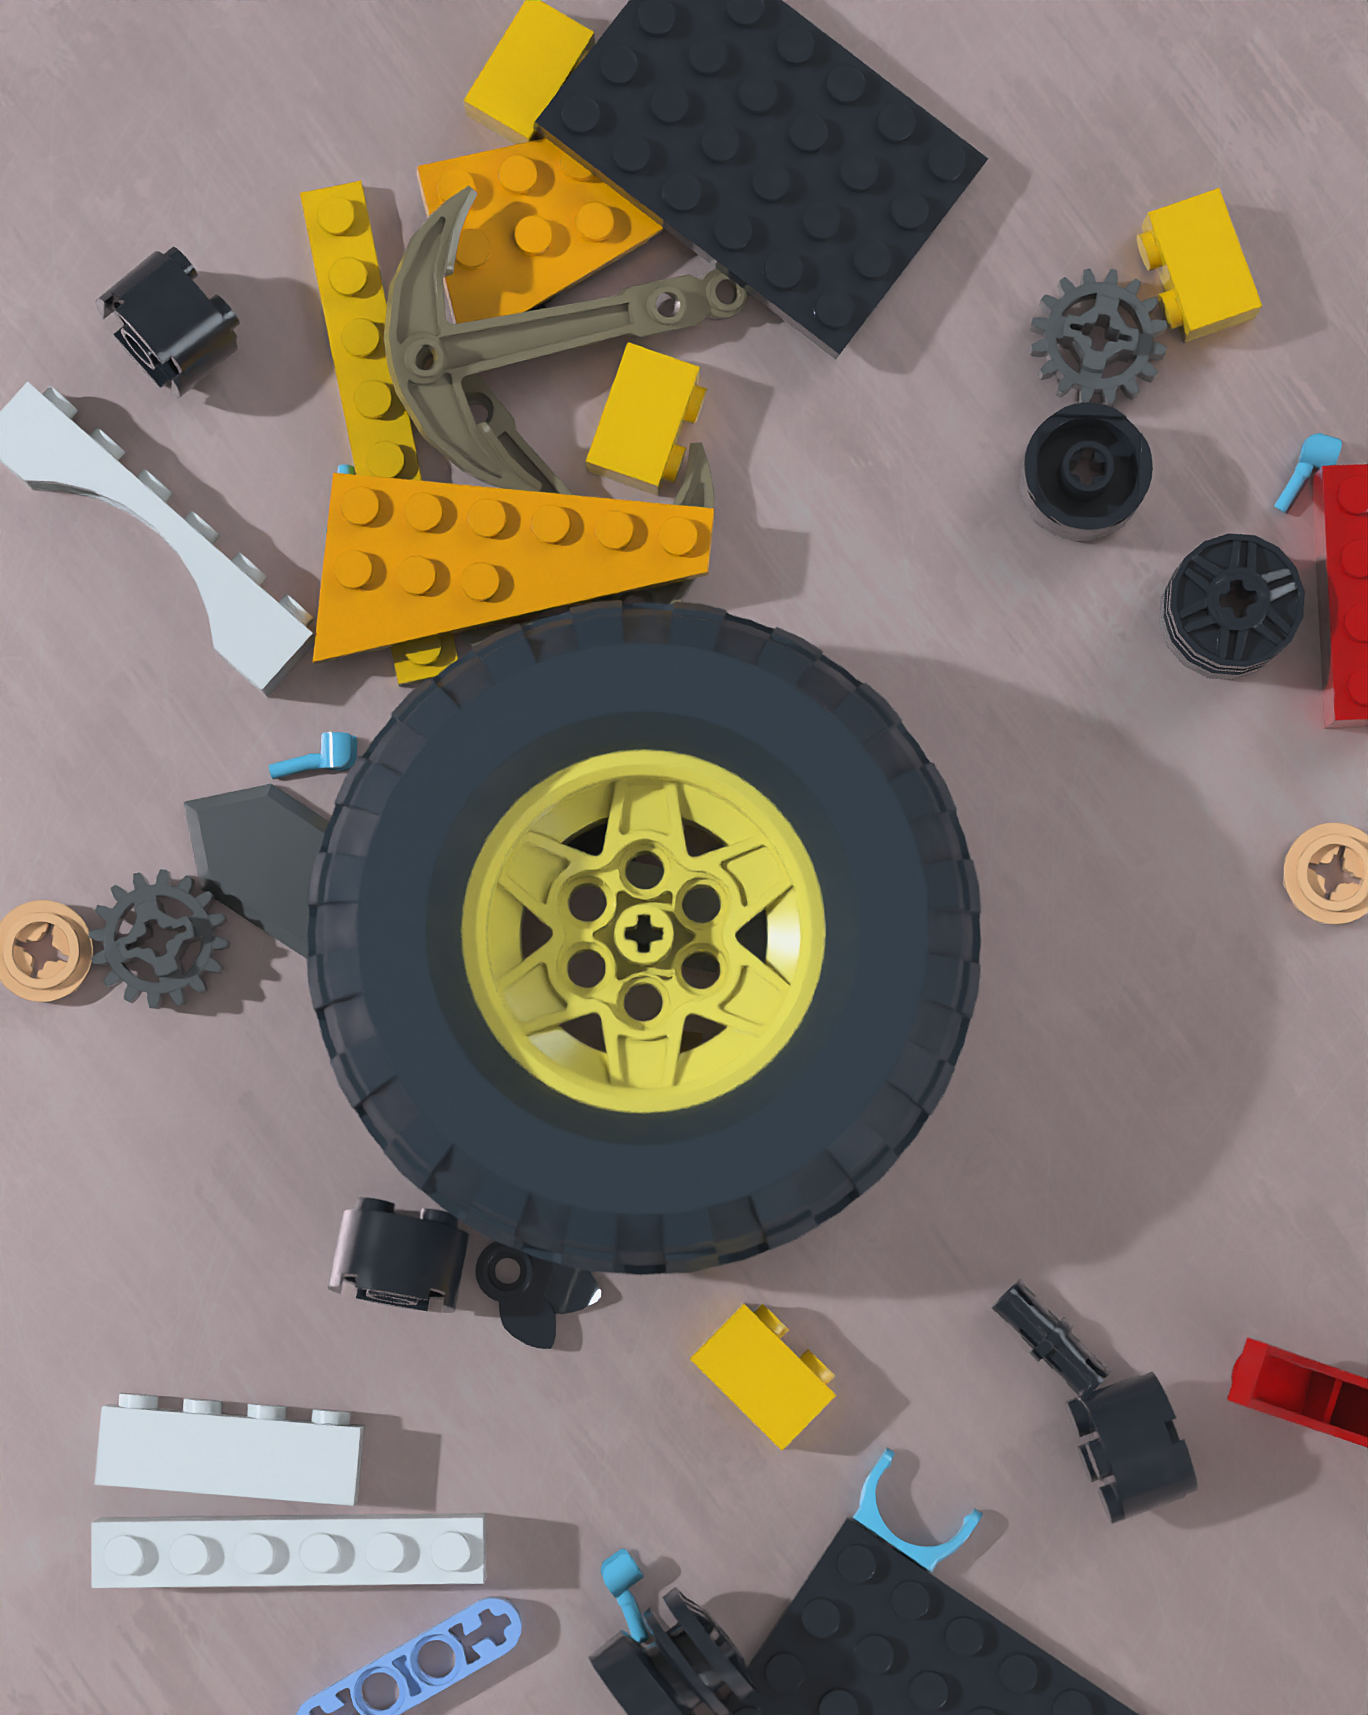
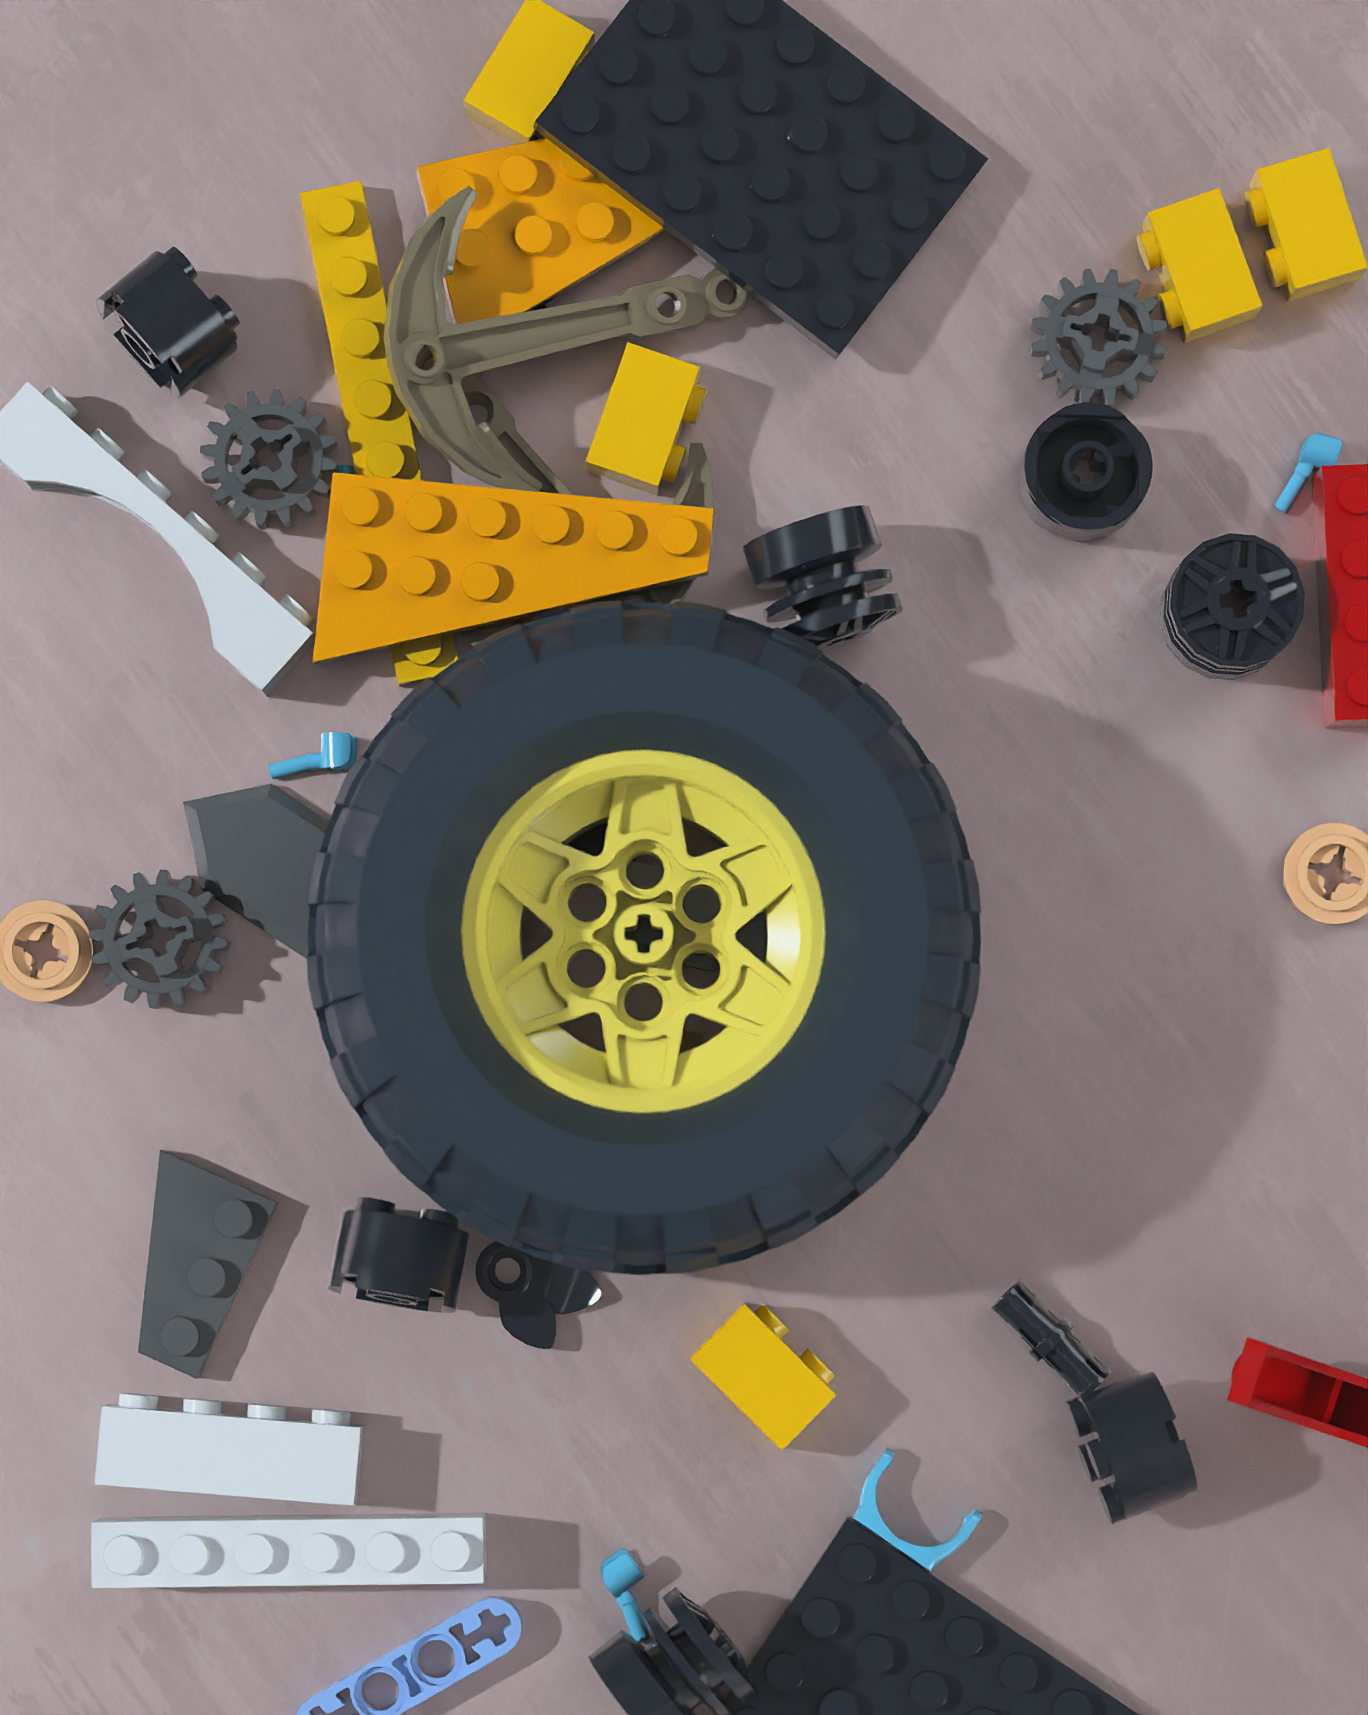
none -> dark grey wing [138,1150,279,1379]
none -> dark grey gear [200,389,339,530]
none -> black wheel [743,505,903,649]
none -> yellow brick [1244,147,1368,302]

